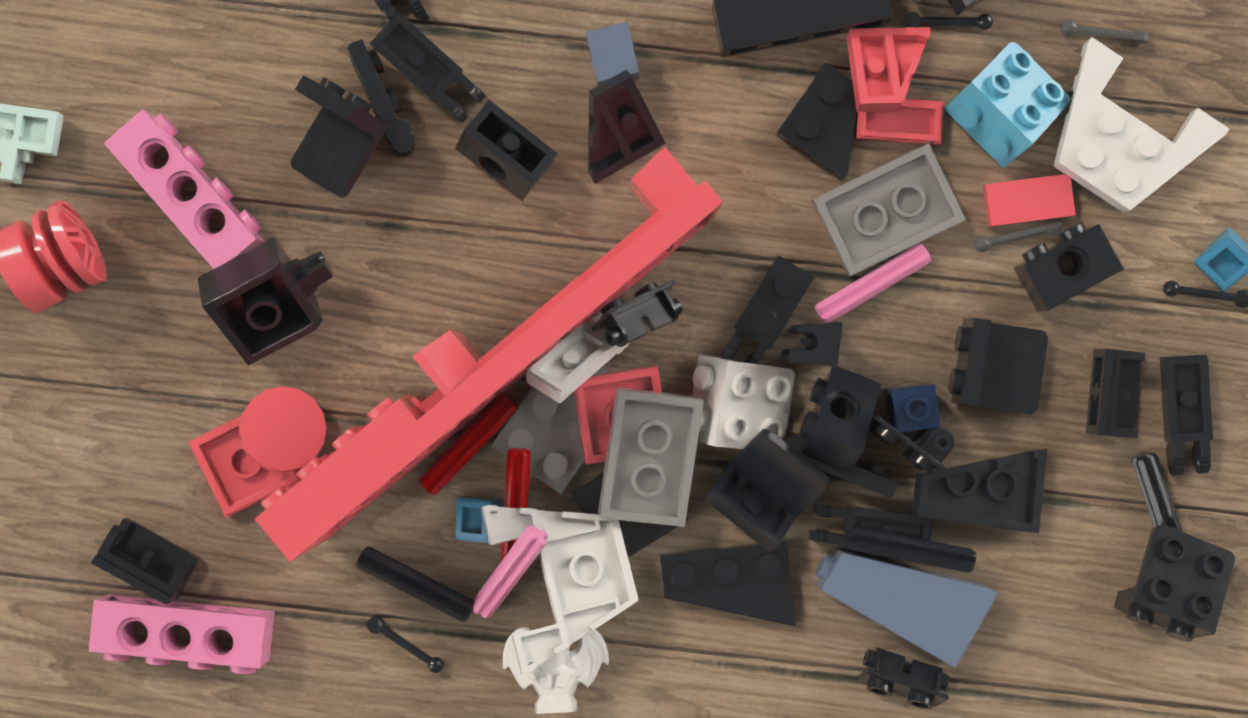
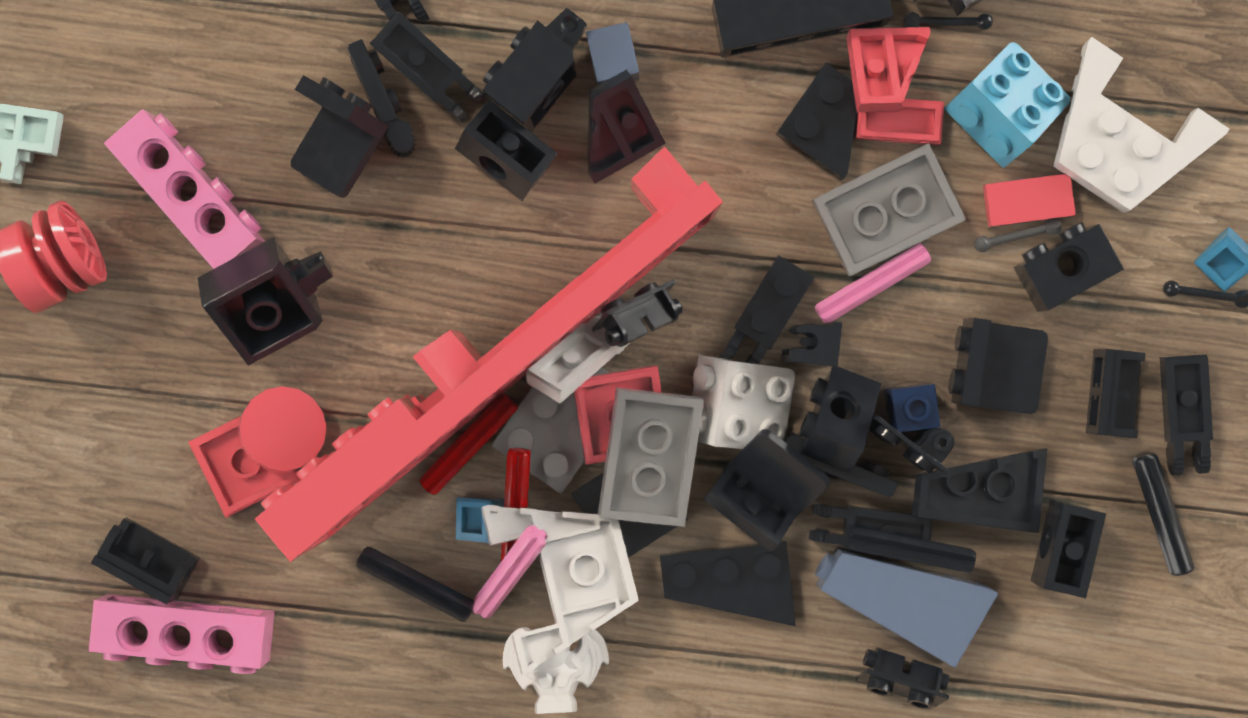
black hinge [367,616,444,673] -> none
dark grey hinge [1060,20,1150,43] -> none
black bracket [1114,525,1235,642] -> none
none -> black hinge [483,8,587,133]
none -> black brick [1031,499,1106,599]

